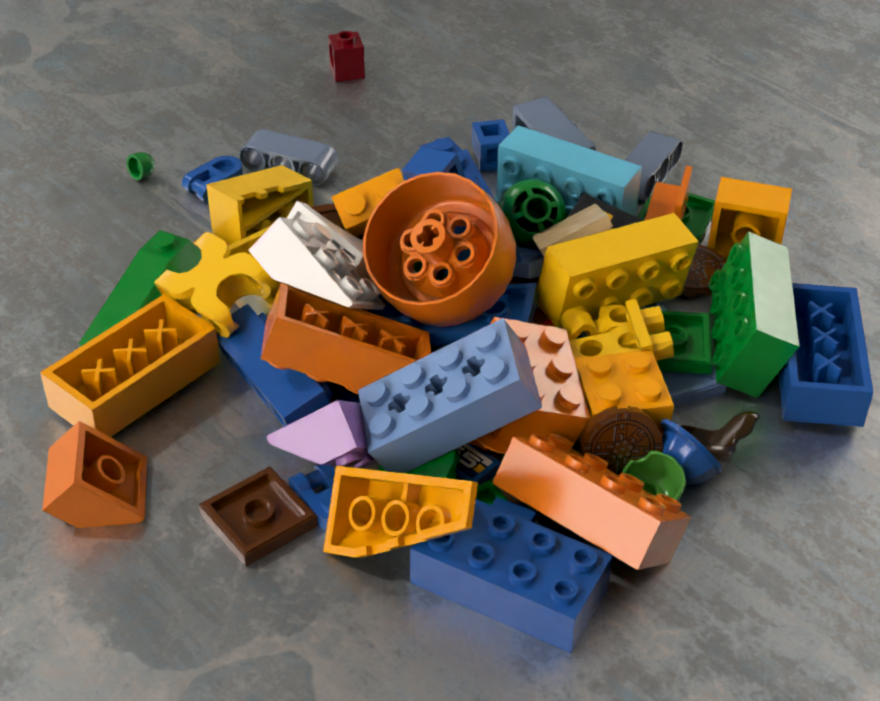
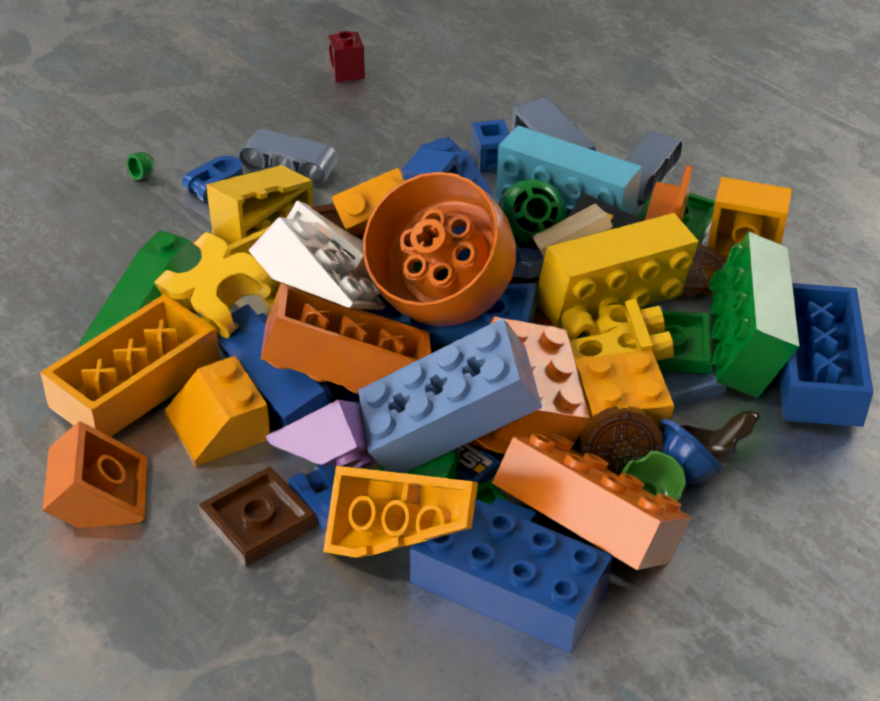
none -> light orange slope [165,356,270,467]

